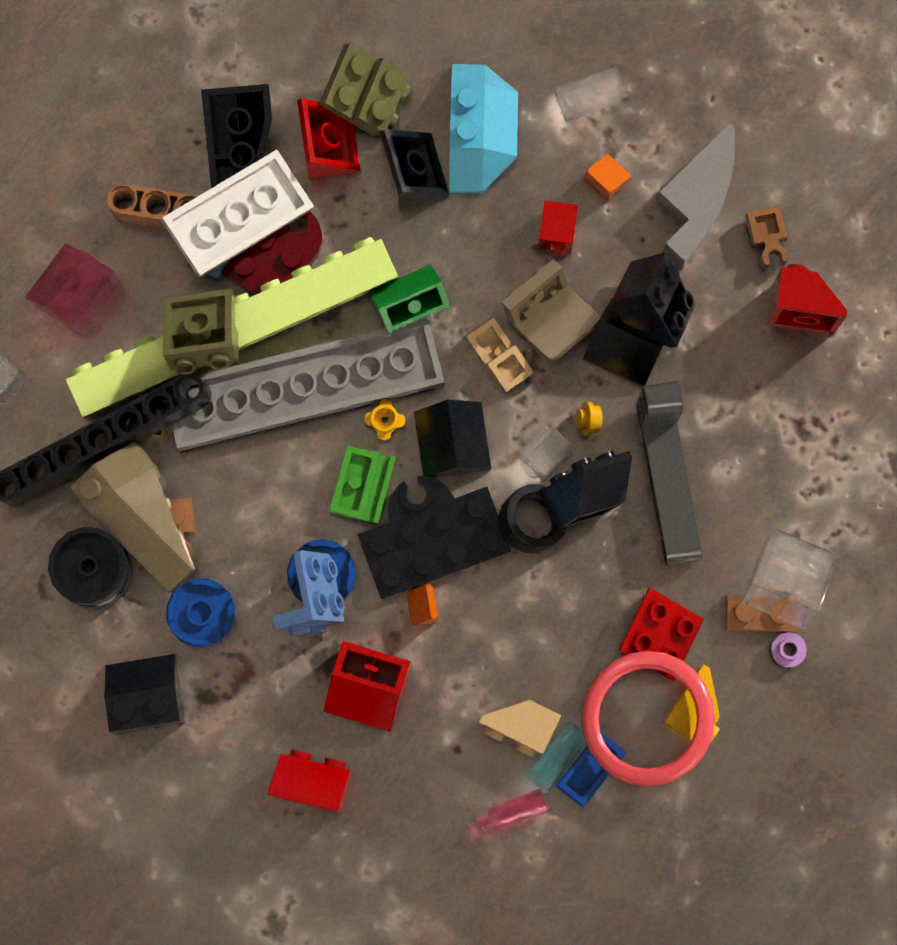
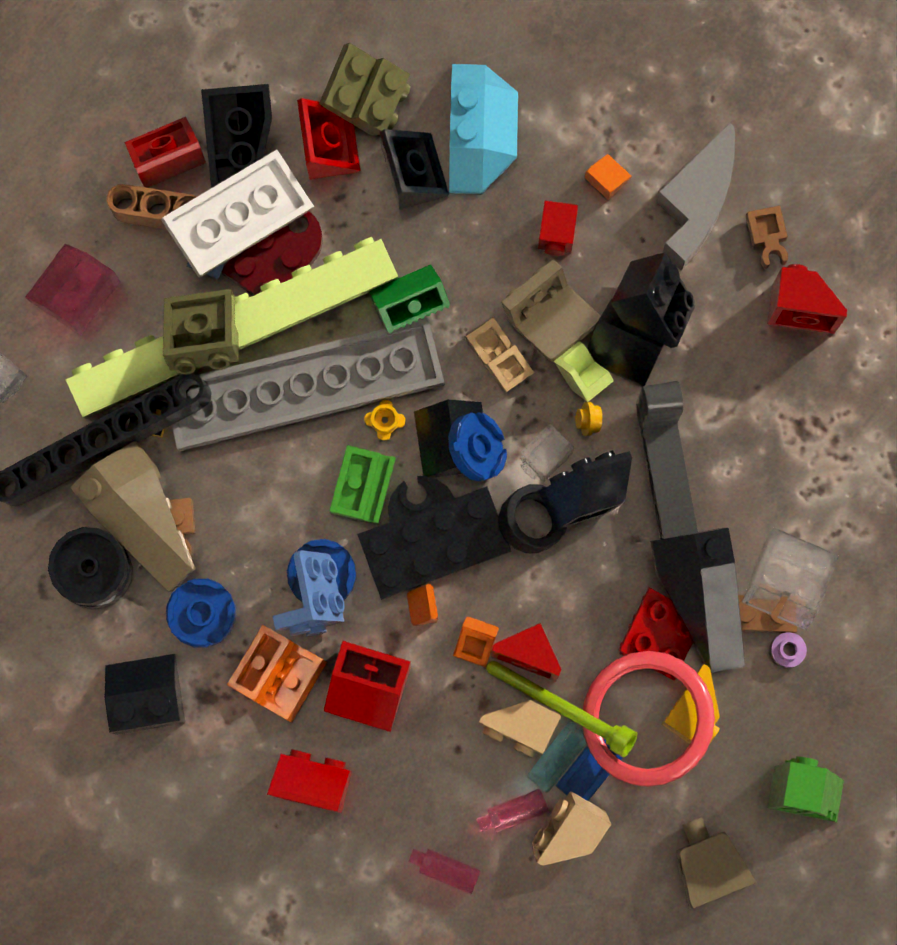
clear plate [554,67,629,122] -> none
none -> red slope [124,117,206,188]
none -> orange slope [227,624,327,723]
none -> clear pink cylinder [408,848,481,894]
none -> blue tile [448,412,507,481]
none -> orange slope [453,617,499,667]
none -> lime piece [486,661,638,758]
none -> red slope [491,623,561,682]
none -> tan slope [532,791,611,866]
none -> yellowish green panel [554,341,614,402]
none -> black wedge [650,528,745,673]
none -> dark tan torso [676,817,756,909]
none -> bright green wedge [767,756,844,822]

